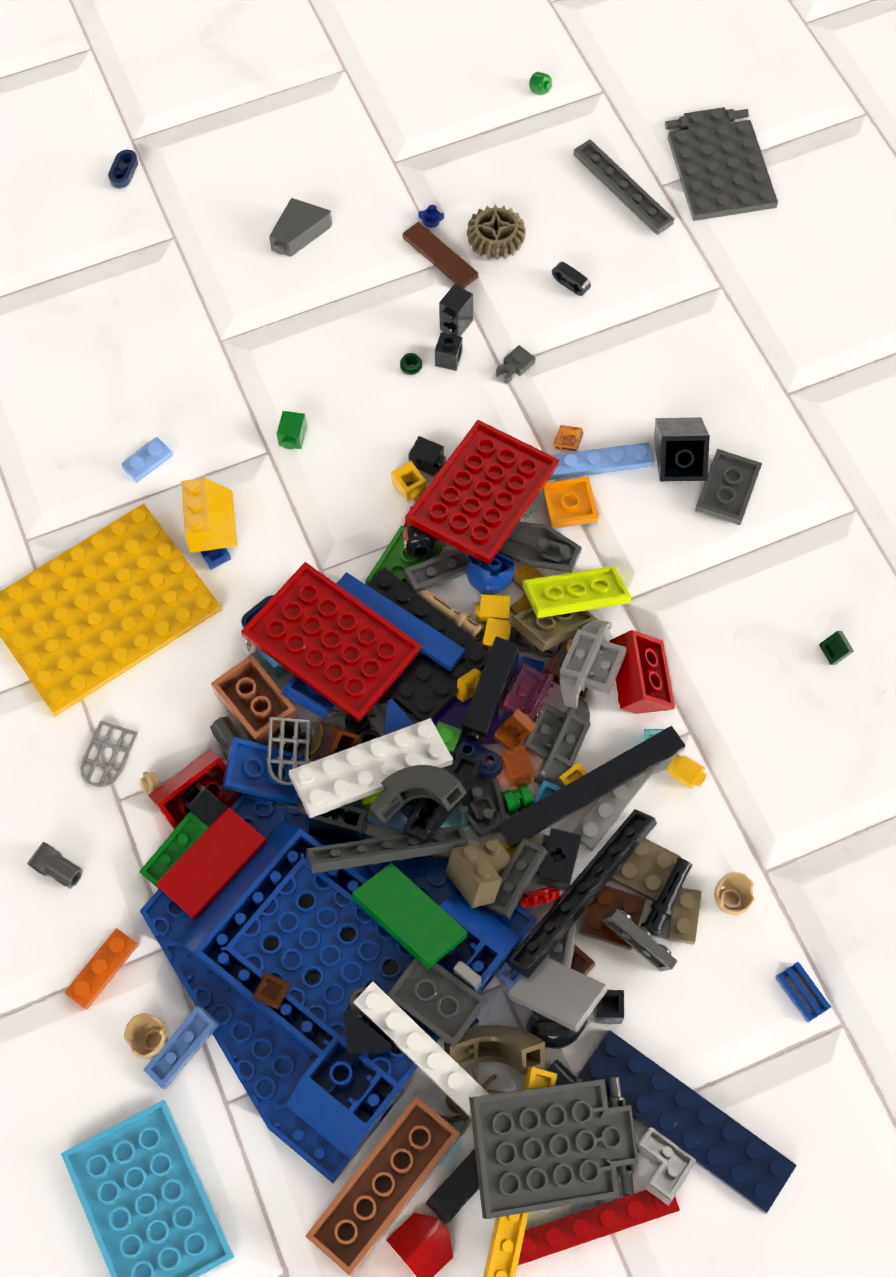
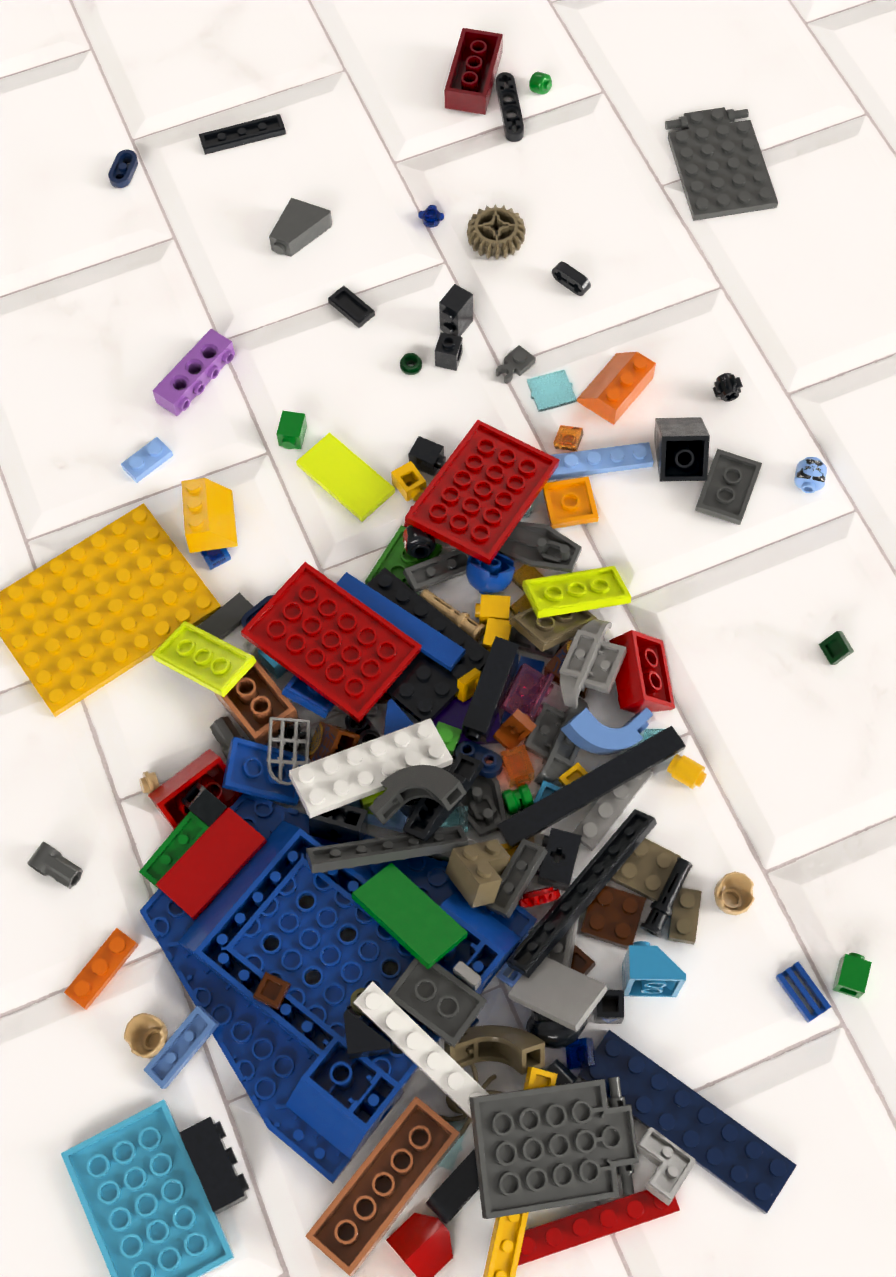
light grey window [80,720,138,787] -> none
reddish brown tile [402,221,478,289] -> none
dark grey plate [573,139,675,235] -> none
dark grey plate [601,909,678,972] -> none
none -> medium lavender brick [152,328,235,416]
none -> neon yellow tile [152,621,257,697]
none -> black brick [179,1116,250,1215]
none -> dark grey tile [198,592,254,640]
none -> black tile [199,114,286,155]
none -> neon yellow tile [296,432,395,522]
none -> black tile [328,285,375,328]
none -> dark red brick [444,28,503,115]
none -> black beam [496,72,524,142]
none -> clear light blue piece [527,370,577,412]
none -> medium blue arch [561,707,653,755]
none -> clear blue plate [565,1037,596,1070]
none -> orange slope [577,352,656,425]
none -> dark azure slope [622,941,686,997]
none -> black gear [713,373,743,402]
none -> light blue head [794,457,827,493]
none -> green brick [832,953,872,999]

